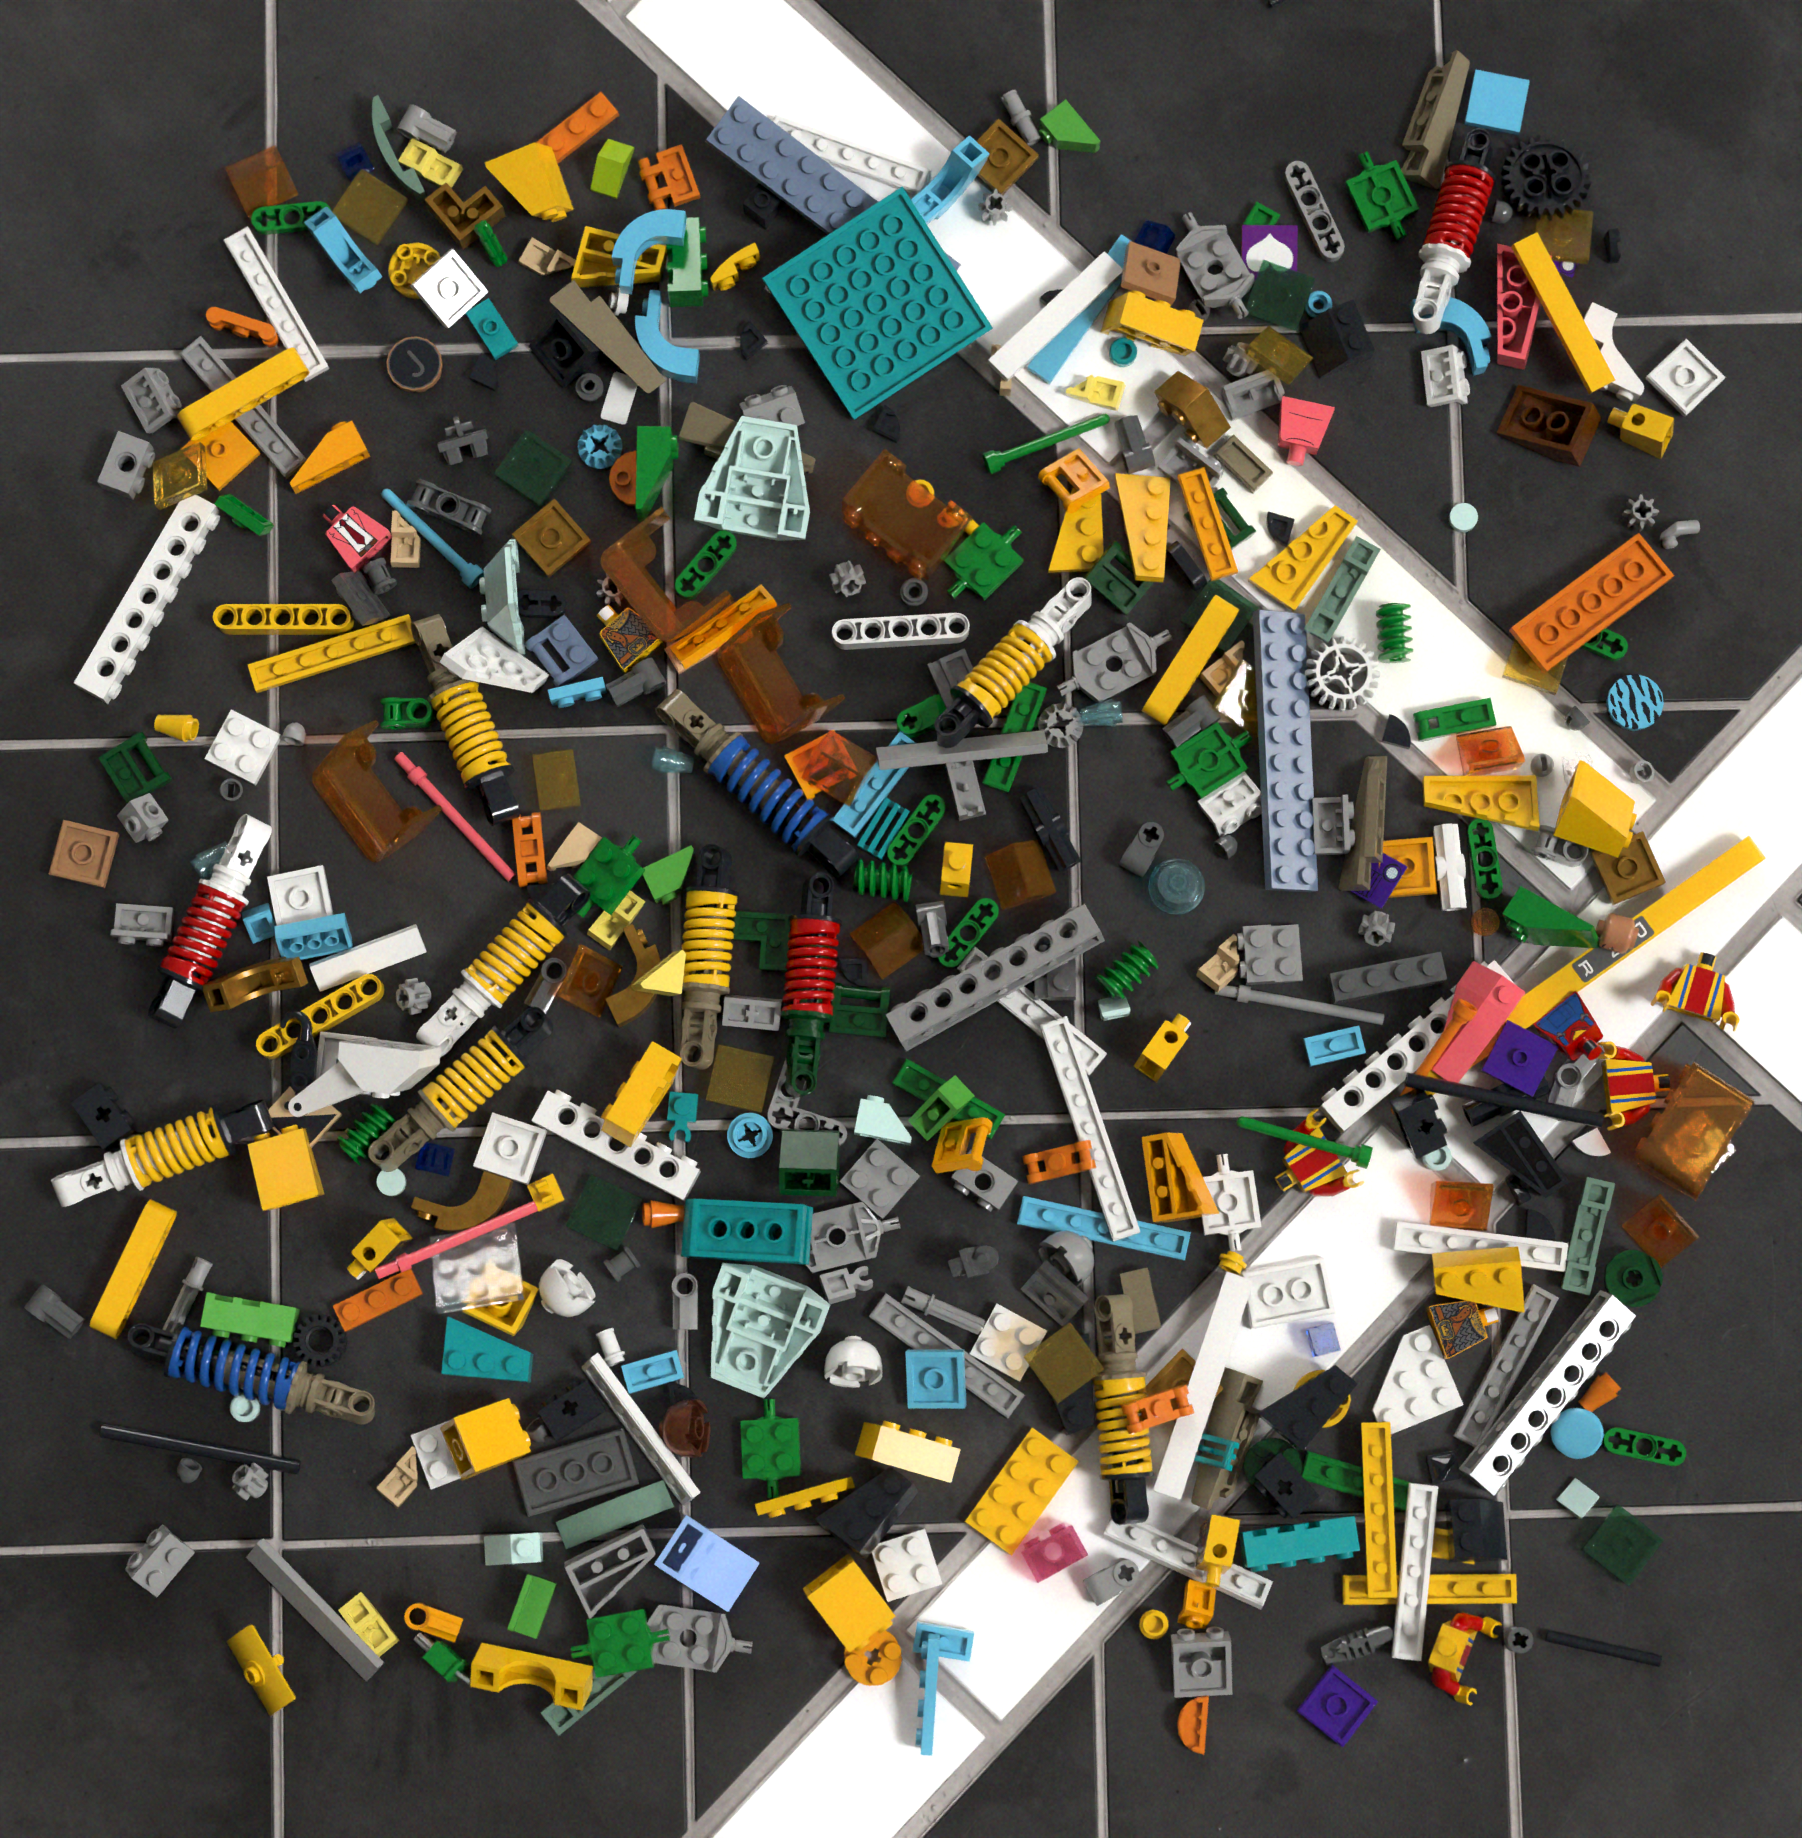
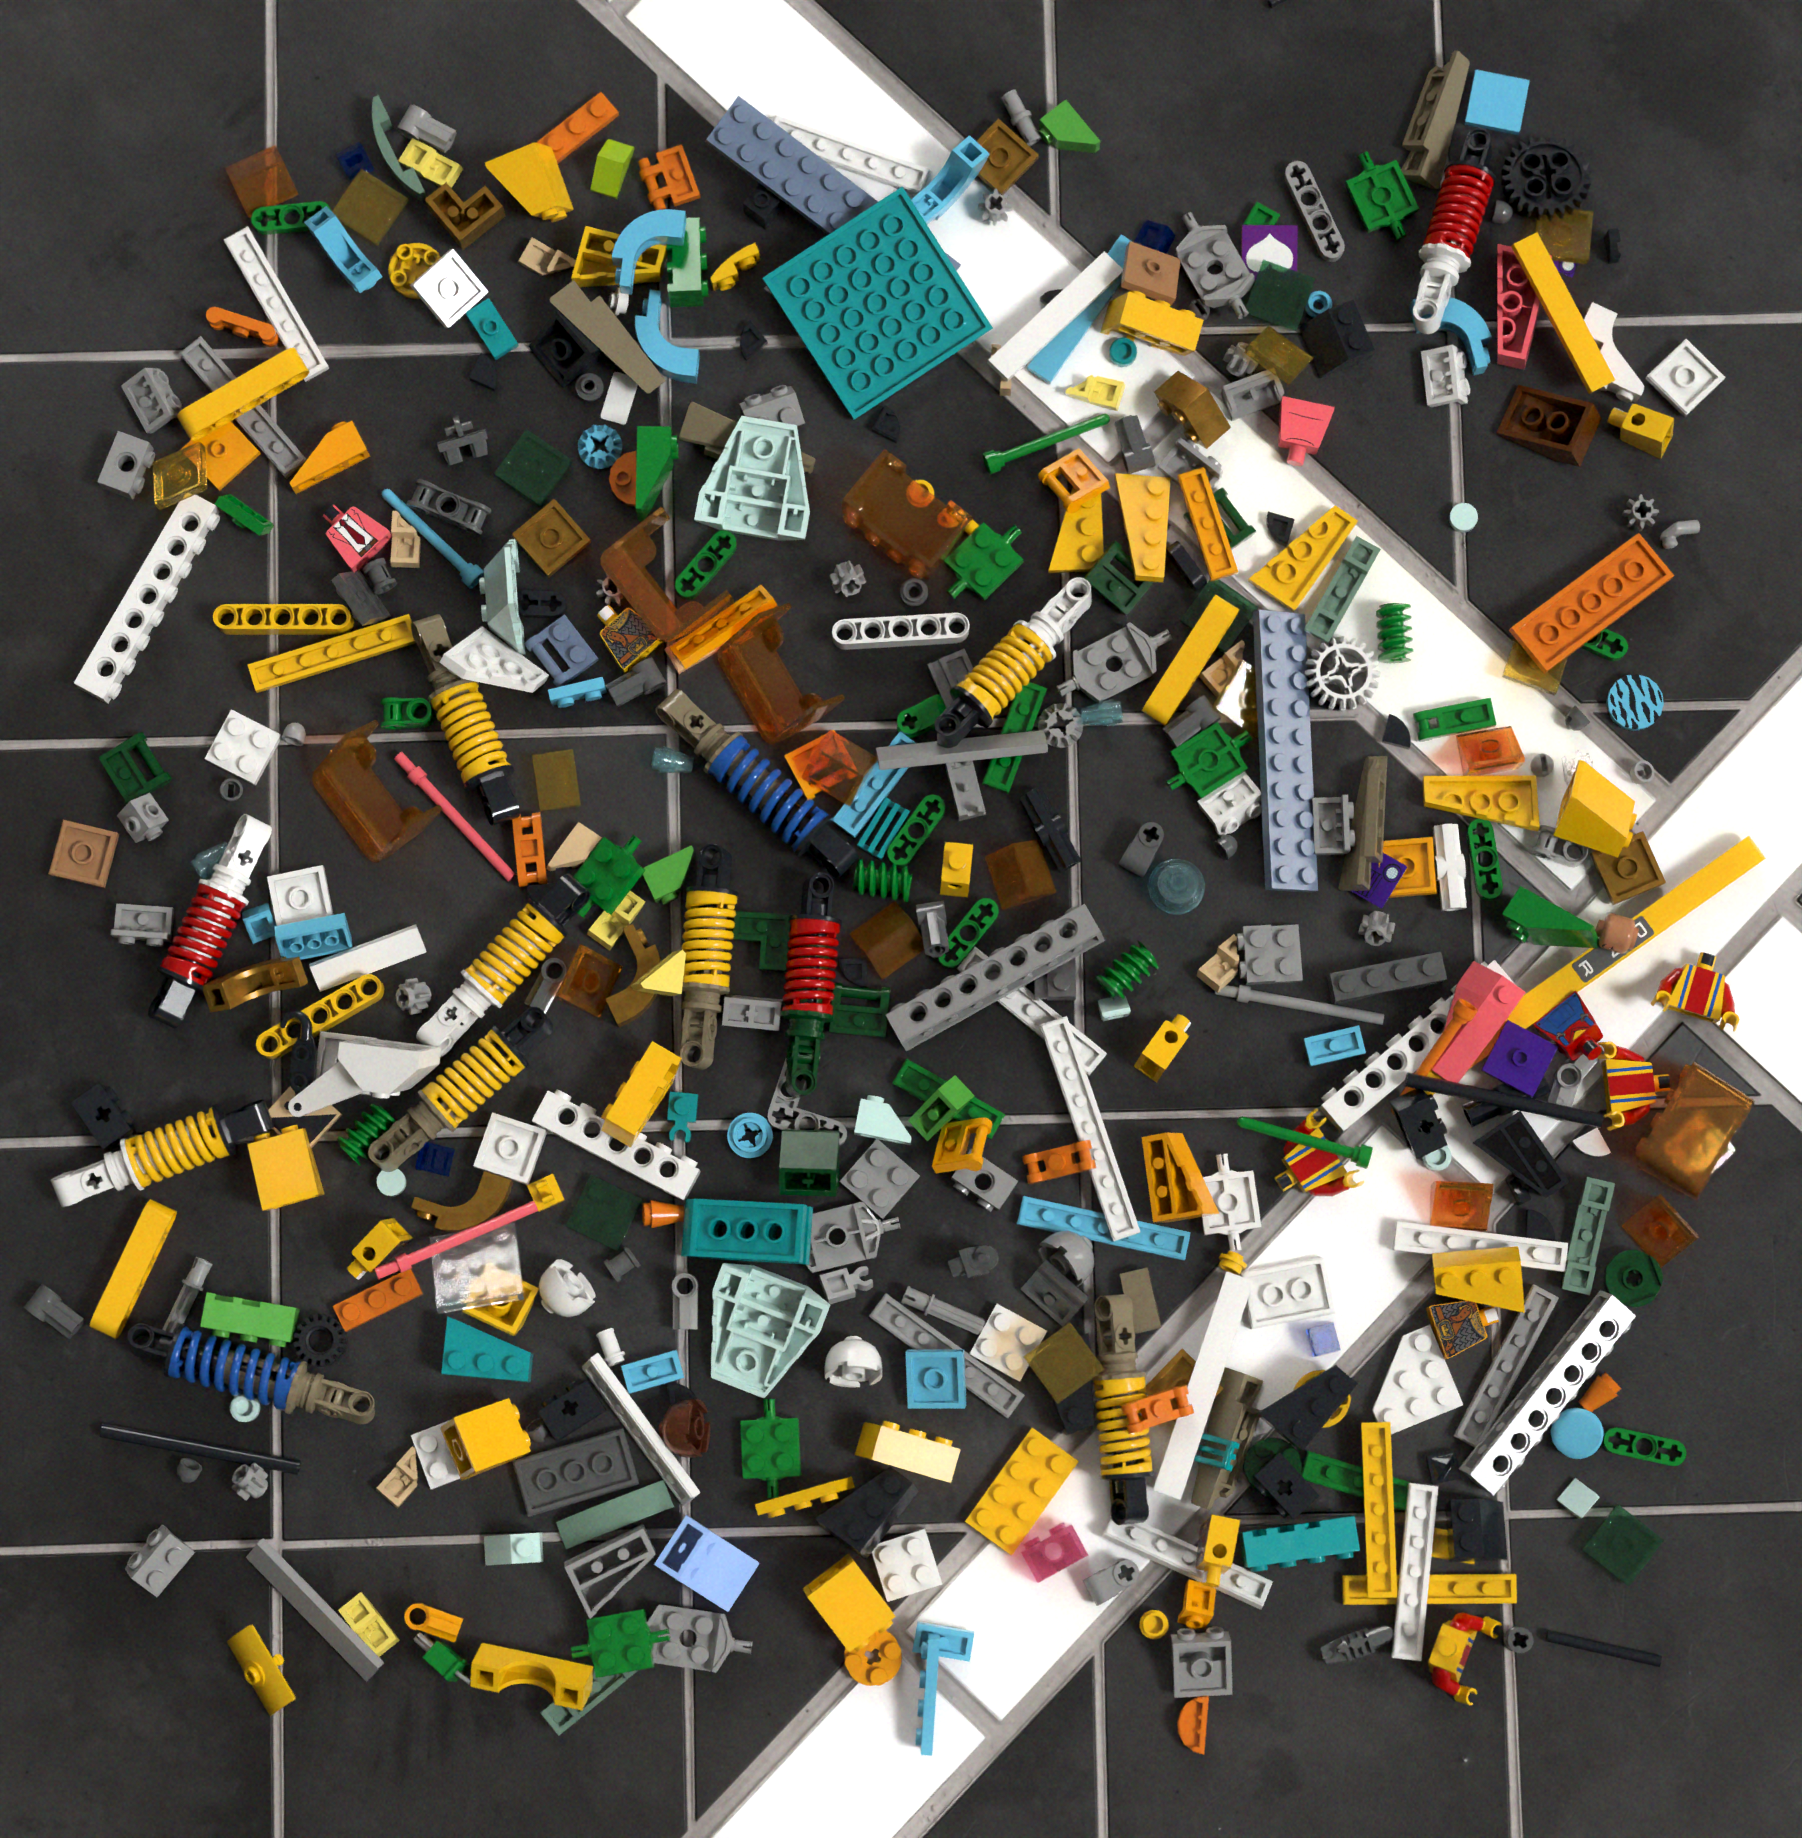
yellow cone [154,714,199,742] -> none
black tile [387,336,443,392] -> none
green axle [474,220,507,267] -> none
bright green panel [507,1574,557,1639] -> none
clear yellow plate [706,1045,774,1113] -> none
dark tan tile [1213,434,1273,494] -> none
dark purple plate [1296,1665,1378,1748] -> none
clear orange plate [1471,908,1499,936] -> none

